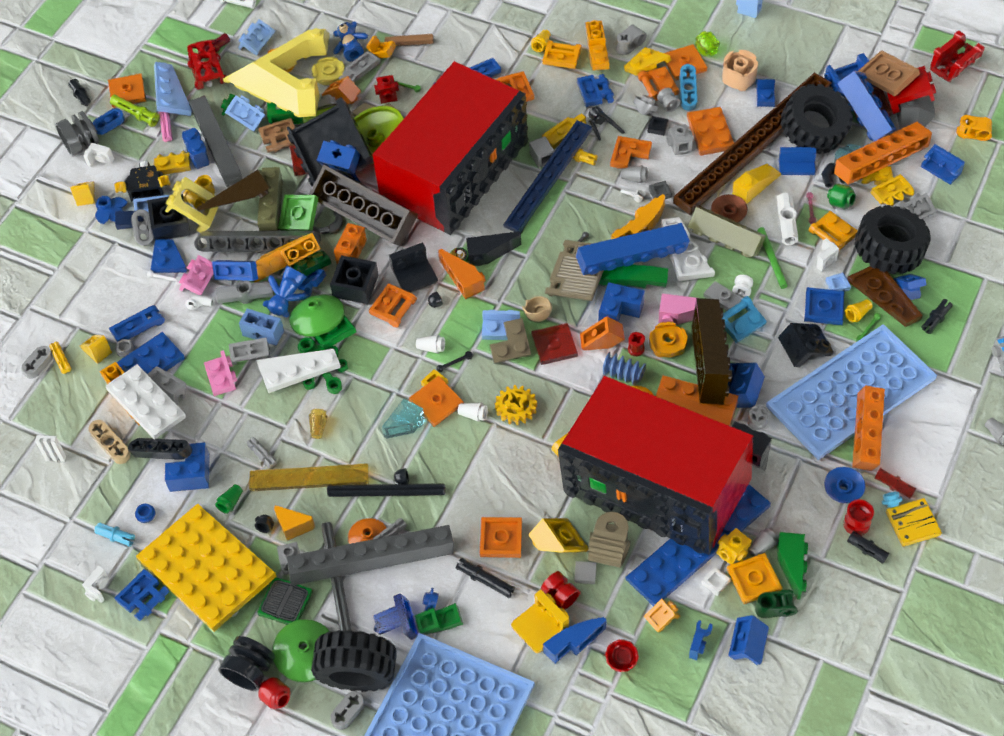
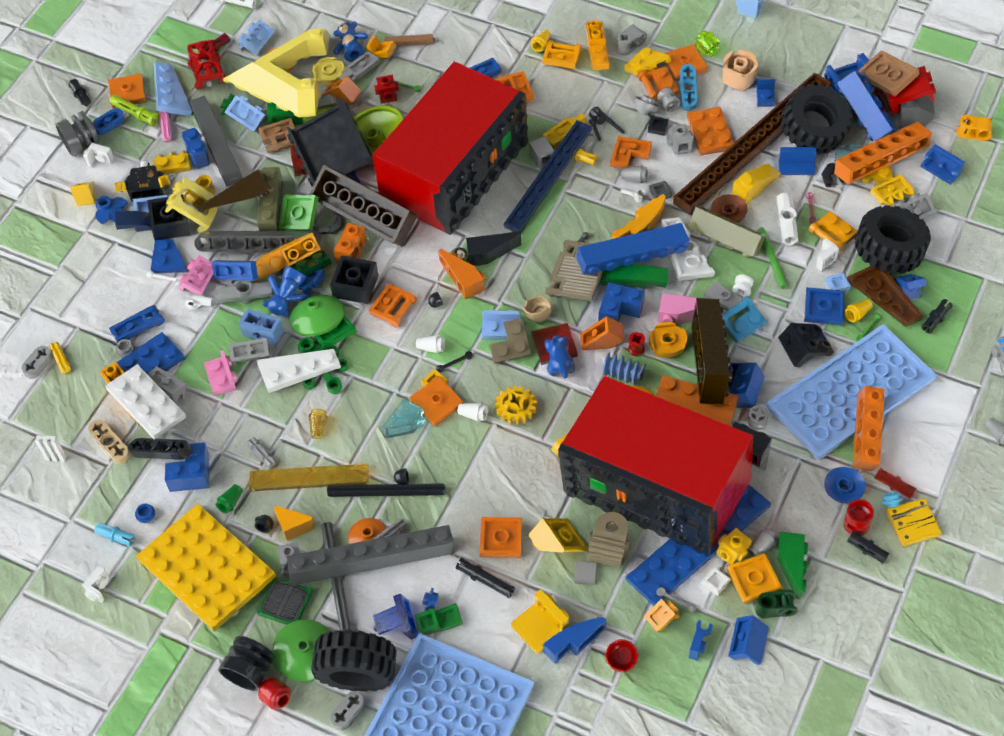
yellow slope [80,335,112,364] -> none
blue plate [114,569,170,621] -> none
light grey plate [131,209,153,246] -> none
blue brick [317,140,361,174] -> none
black bracket [389,242,438,293] -> none
red wheel [541,571,580,610] -> none
blue plate [577,74,614,107] -> none
green head [827,184,856,209] -> none
red piece [930,30,985,82] -> none
none -> blue animal [545,335,575,378]
none -> light grey hinge [656,587,697,613]

